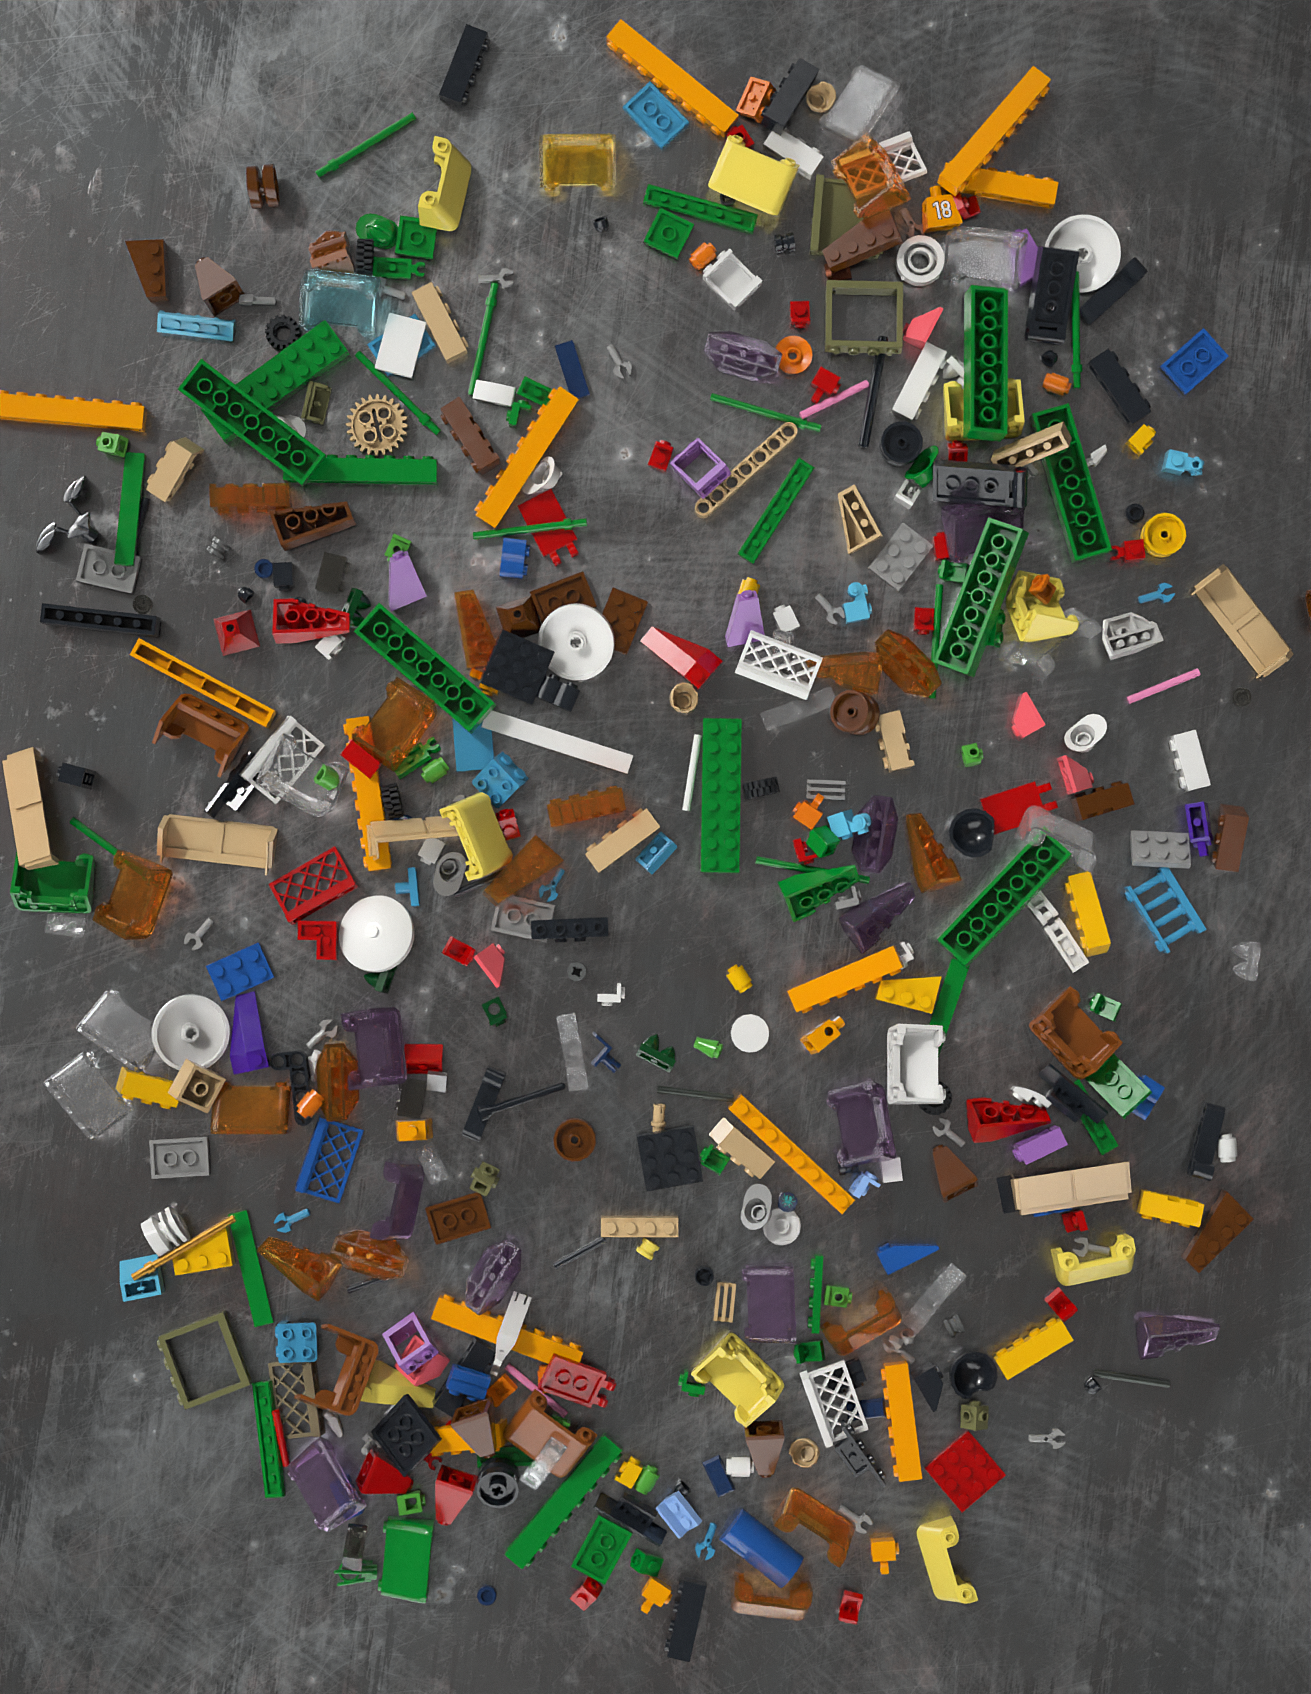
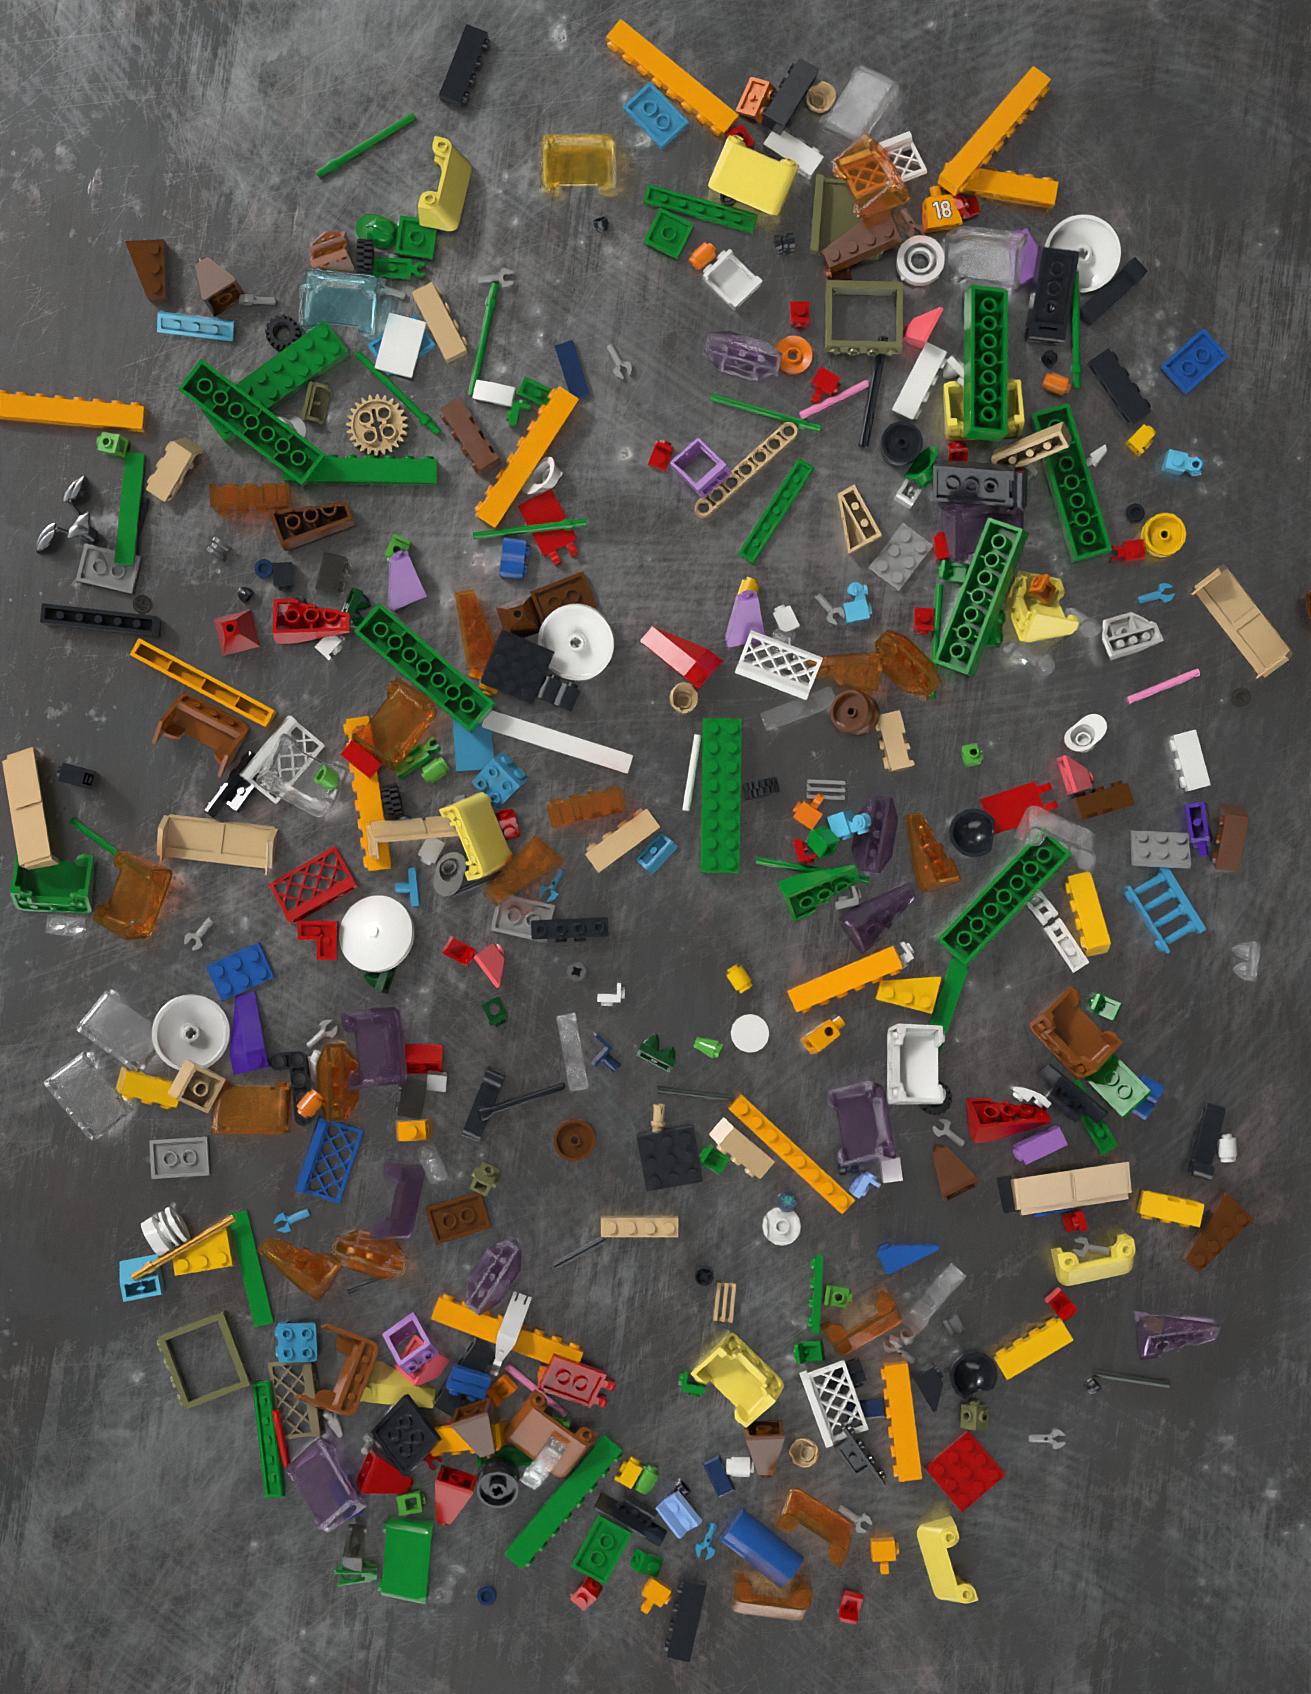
reddish brown wheel [246,163,280,209] -> none
reddish brown plate [602,587,648,655] -> none
light yellow wheel [636,1237,660,1260] -> none
light grey piece [741,1184,772,1230] -> none
clear purple windscreen [742,1262,796,1344] -> none
coral slope [1011,692,1046,739] -> none

